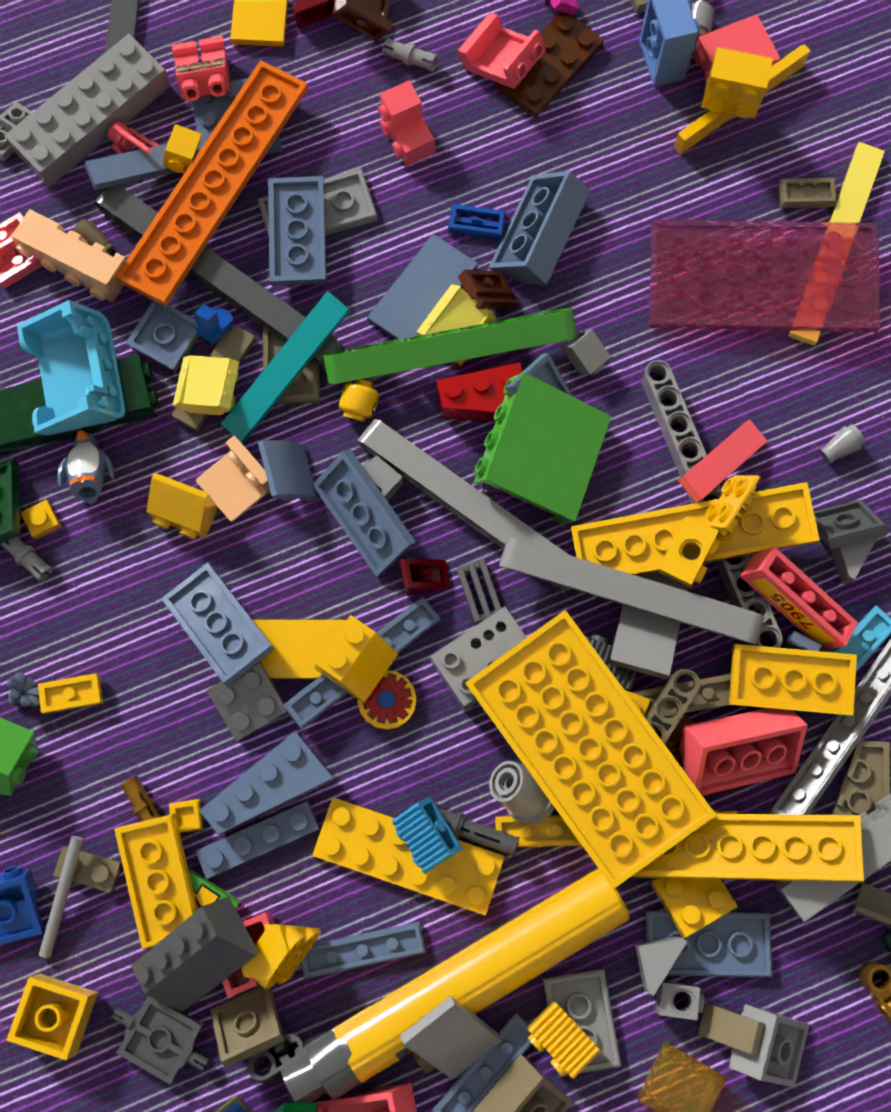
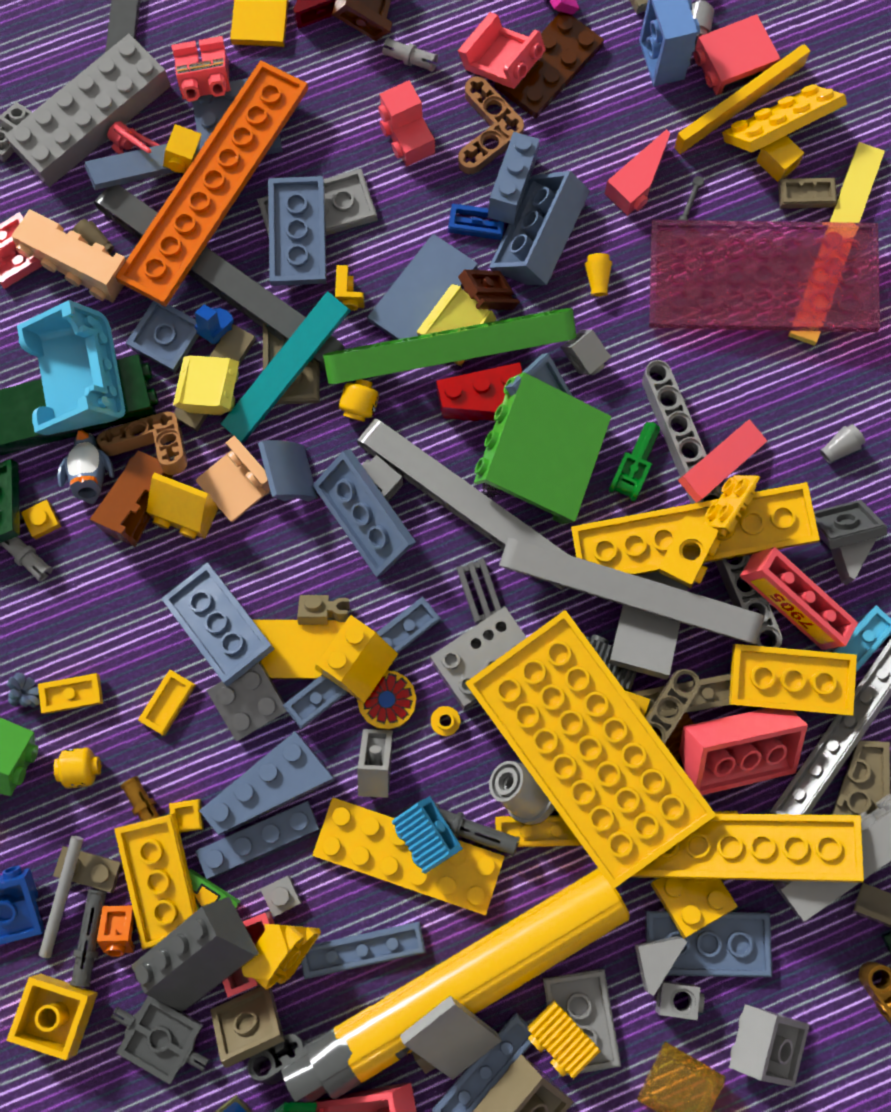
dark red slope [400,559,451,597] -> none
dark tan tile [698,1003,765,1056] -> none
yellow brick [701,47,773,119] -> none
sand blue tile [783,631,822,651] -> none
none -> yellow head [54,747,101,789]
none -> dark grey pin [70,889,107,987]
none -> dark orange wedge [90,450,173,547]
none -> medium nougat beam [96,411,188,475]
none -> orange bracket [97,905,135,957]
none -> yellow tile [138,669,196,736]
none -> light grey plate [260,875,302,917]
none -> dark tan plate [297,595,350,625]
none -> yellow bracket [335,265,365,311]
none -> light grey slope [357,729,393,798]
none -> yellow plate [431,706,460,736]
none -> medium nougat beam [458,76,524,174]
none -> sand blue brick [488,132,540,225]
none -> yellow cone [585,253,612,297]
none -> coral slope [605,129,670,216]
none -> green connector [608,422,660,503]
none -> dark grey hinge [678,176,704,226]
none -> yellow plate [722,85,847,153]
none -> yellow brick [756,135,805,182]

